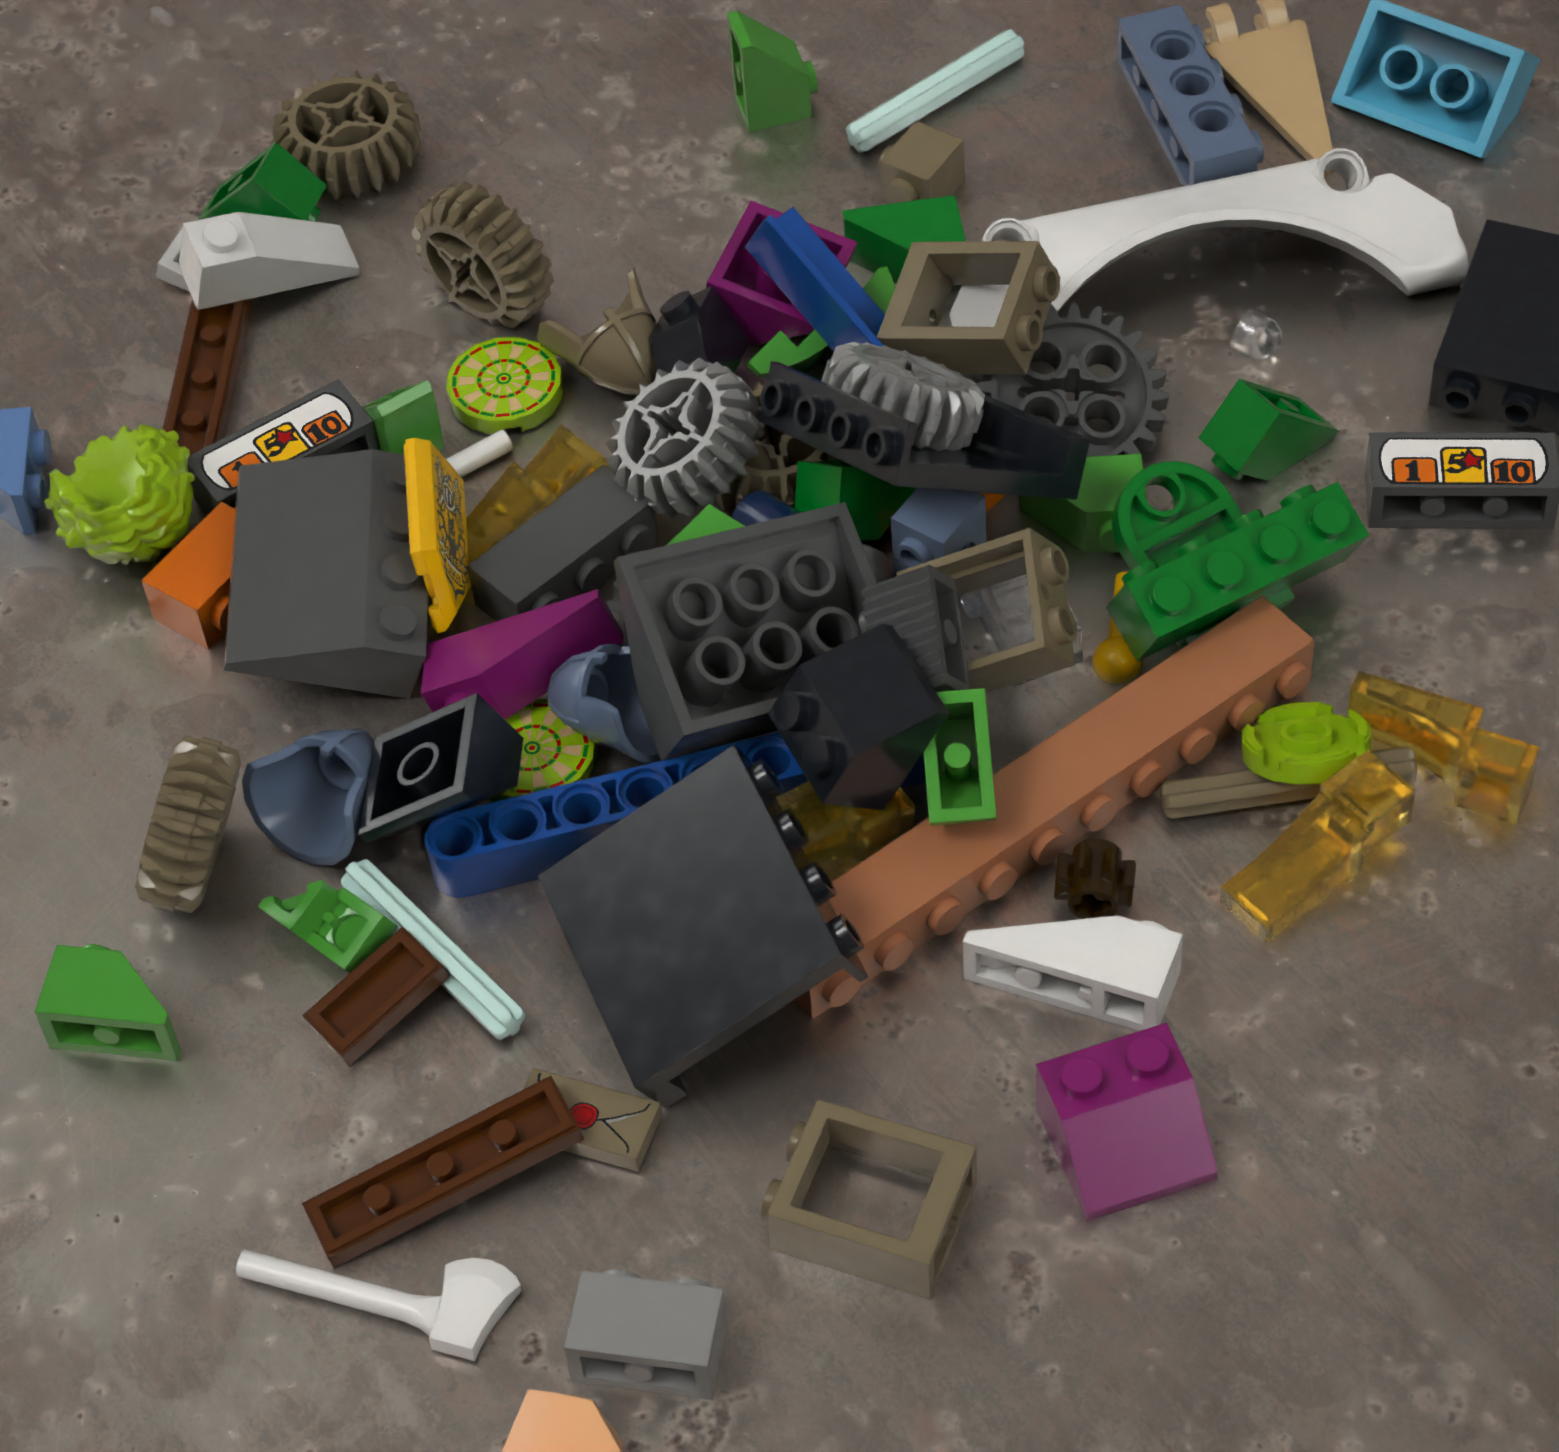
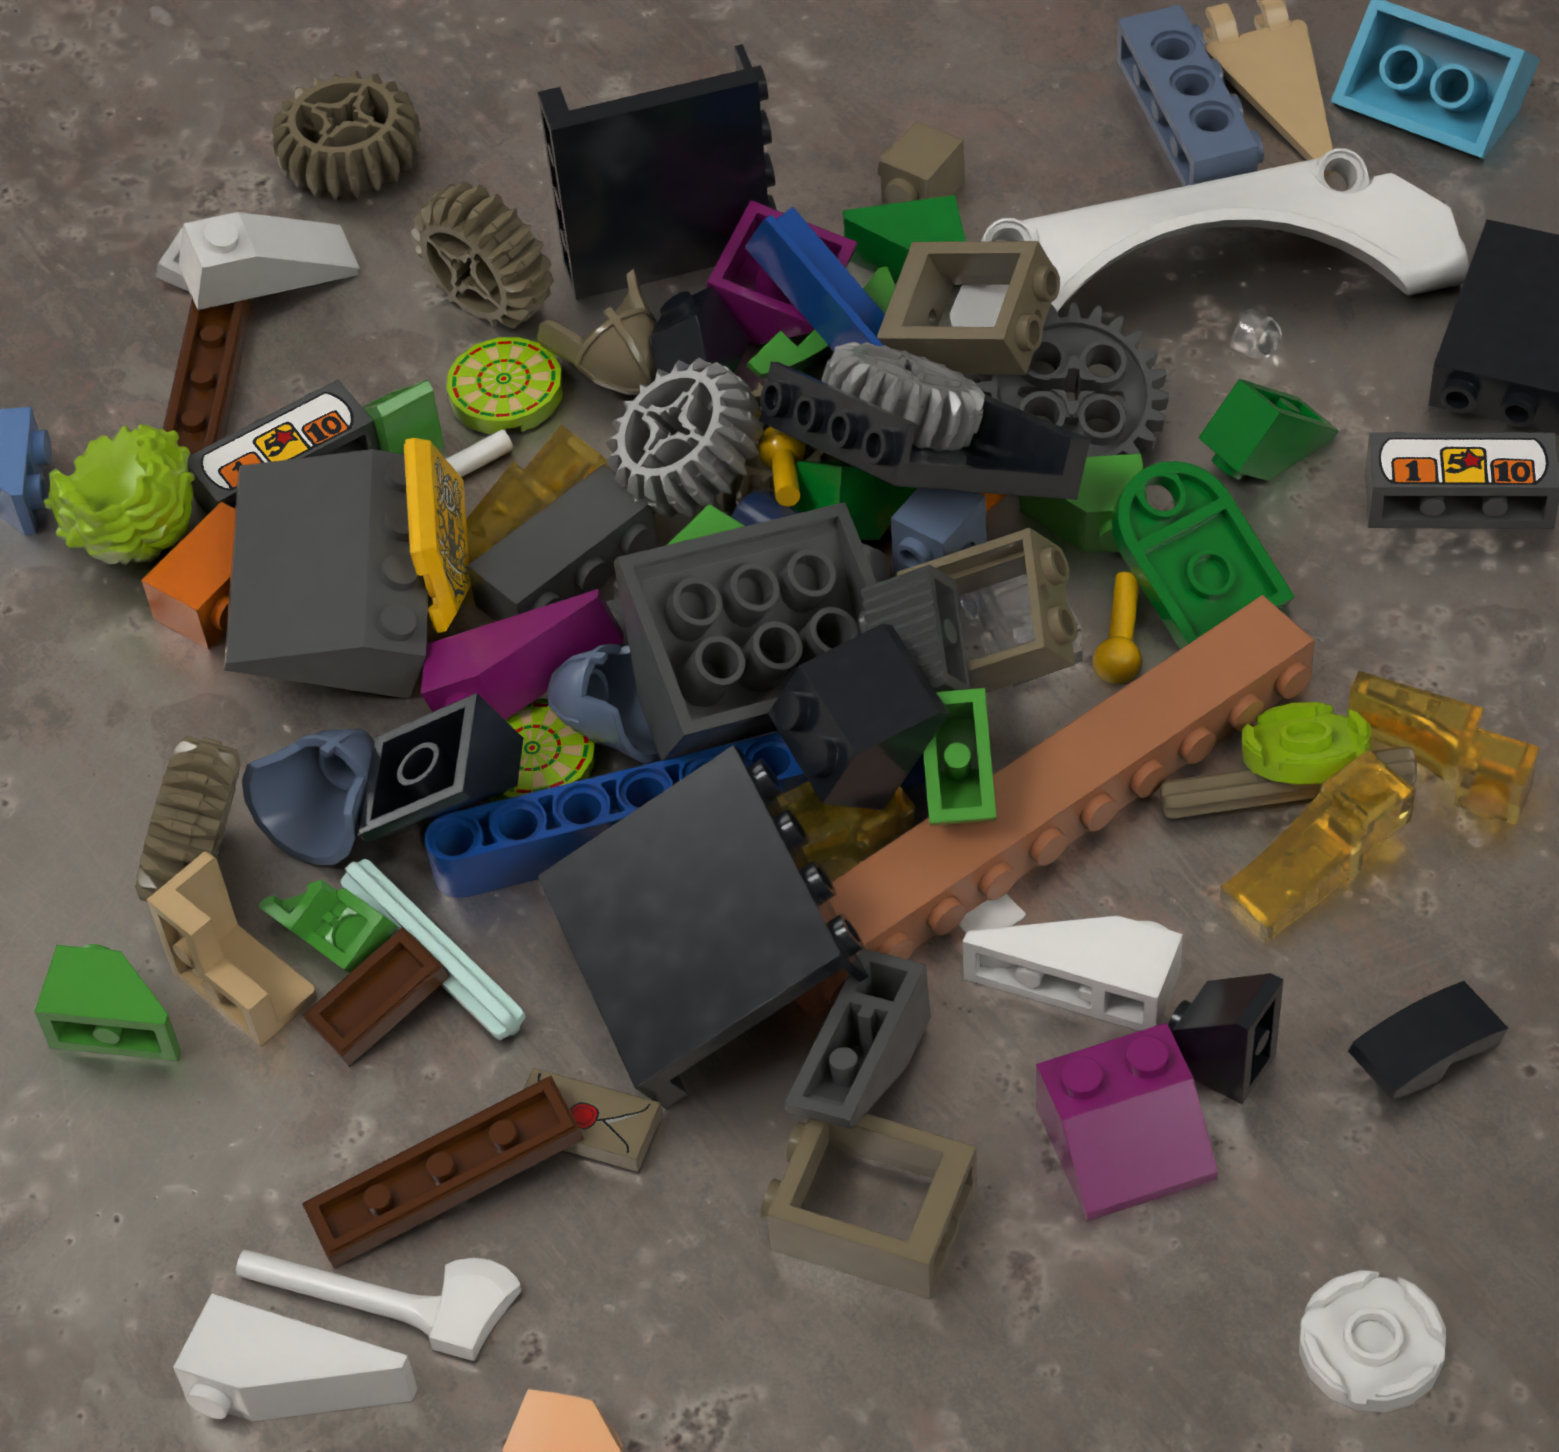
green slope [198,142,327,222] -> none
light grey brick [564,1269,728,1400] -> none
bright green slope [727,11,818,132] -> none
light aqua axle [846,29,1025,153] -> none
dark brown gear [1054,838,1136,919] -> none
green brick [1106,482,1369,662] -> none
none -> tan panel [146,851,317,1047]
none -> white slope [173,1293,418,1422]
none -> black panel [537,44,777,300]
none -> yellow bar [757,427,806,507]
none -> dark grey slope [784,949,931,1129]
none -> white sticker [958,894,1026,933]
none -> black slope [1168,973,1284,1104]
none -> white tile [1299,1270,1446,1413]
none -> black slope [1348,981,1508,1100]

